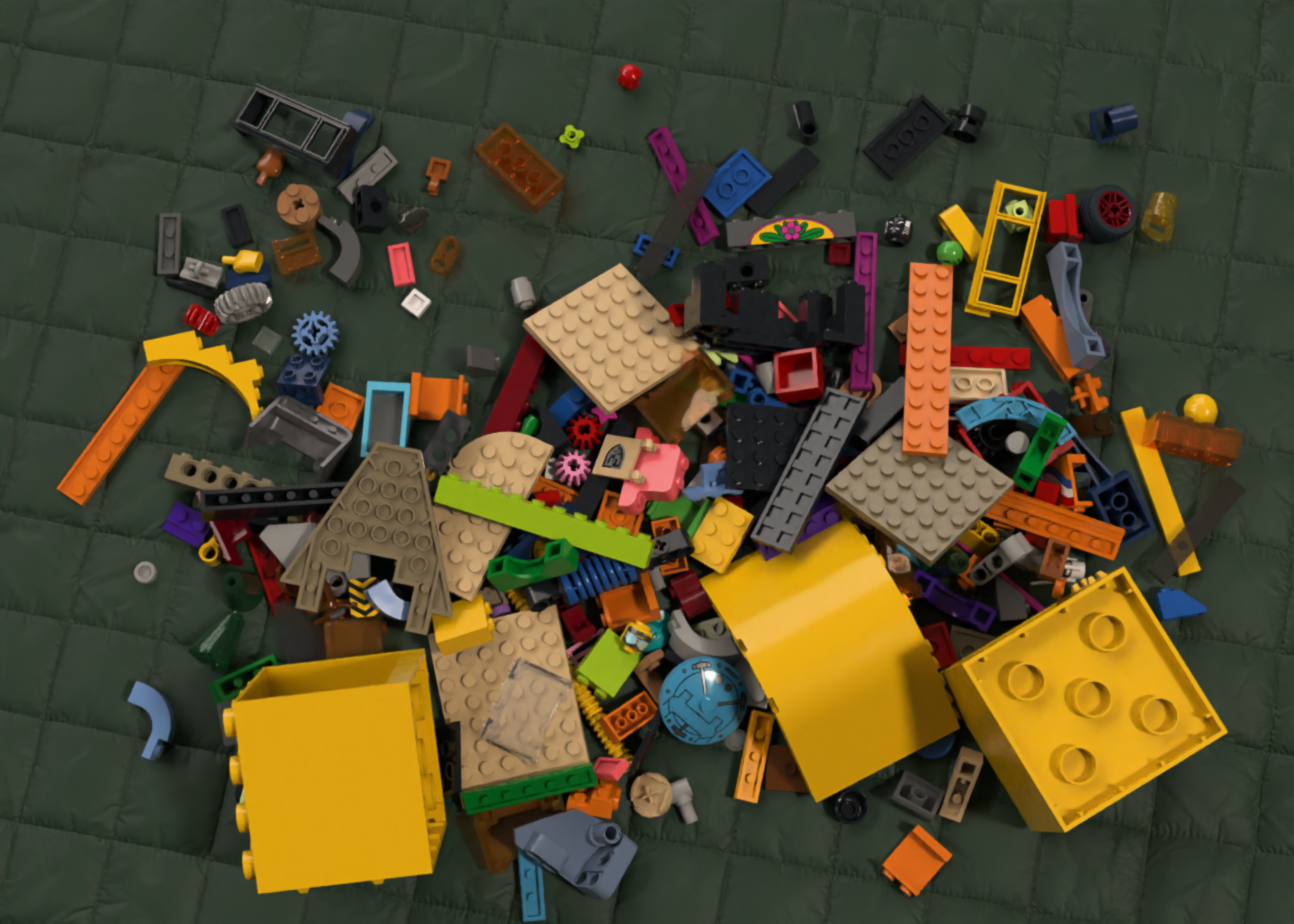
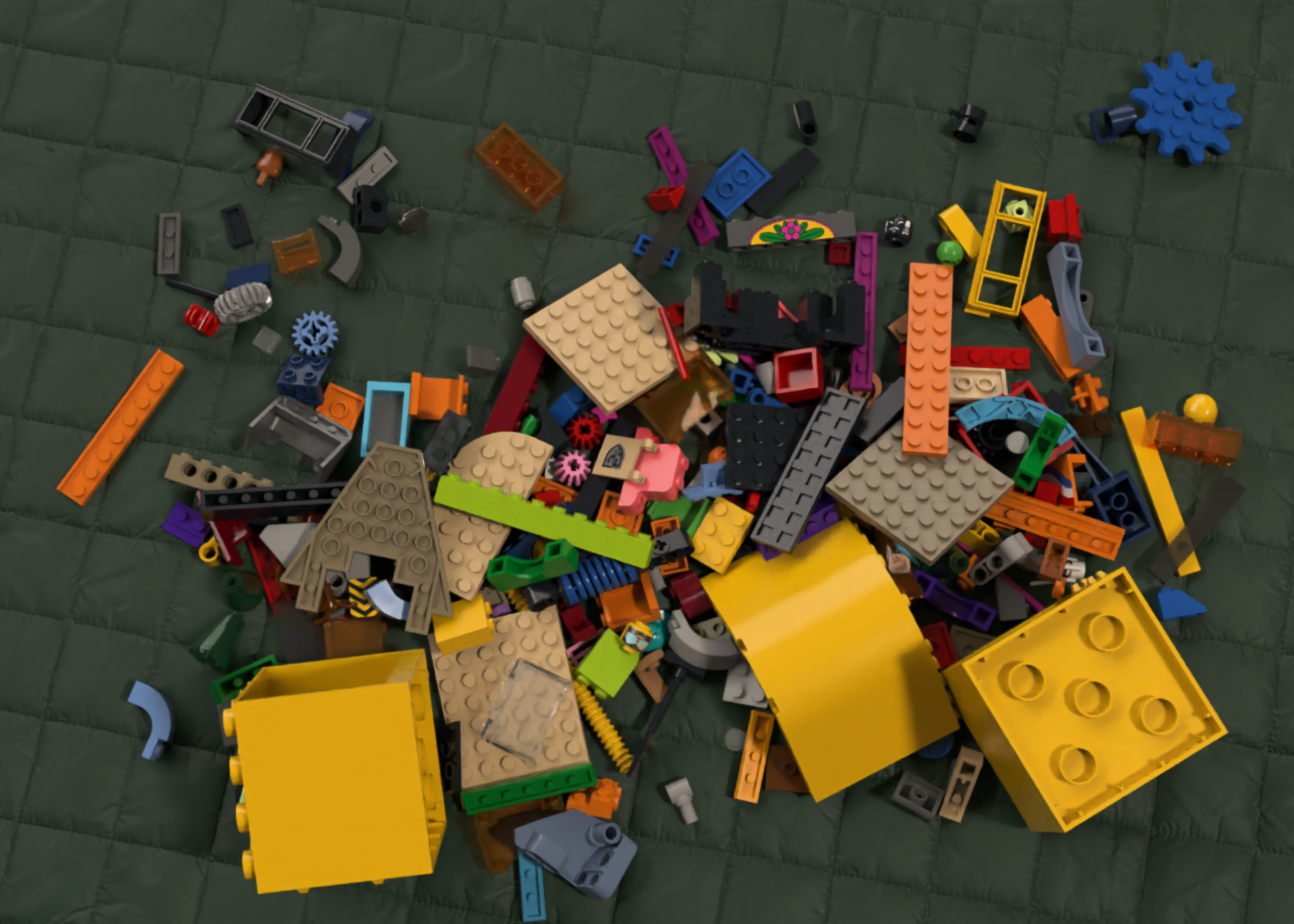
light grey tile [134,561,158,584] -> none
yellow arch [143,330,264,421] -> none
light grey hips [179,257,224,289] -> none
yellow piece [222,250,263,273] -> none
medium nougat brick [277,184,324,233] -> none
coral tile [387,242,416,288] -> none
white plate [401,288,432,319] -> none
dark orange plate [426,156,452,197] -> none
clear orange beam [430,236,460,275] -> none
lime plate [560,125,584,149] -> none
coral tile [593,757,630,781] -> none
orange piece [599,690,658,745] -> none
red piece [617,64,643,90] -> none
tan tile [630,772,673,818] -> none
dark azure dish [658,656,748,745] -> none
black brick [724,255,769,291] -> none
black hair [834,789,869,825] -> none
black plate [862,94,952,181] -> none
orange panel [881,824,953,897] -> none
black wheel [1078,184,1137,243] -> none
clear yellow piece [1141,192,1179,242] -> none
none -> red slope [646,185,686,211]
none -> red bar [658,306,691,382]
none -> red tile [745,491,760,515]
none -> blue plate [1129,52,1243,166]

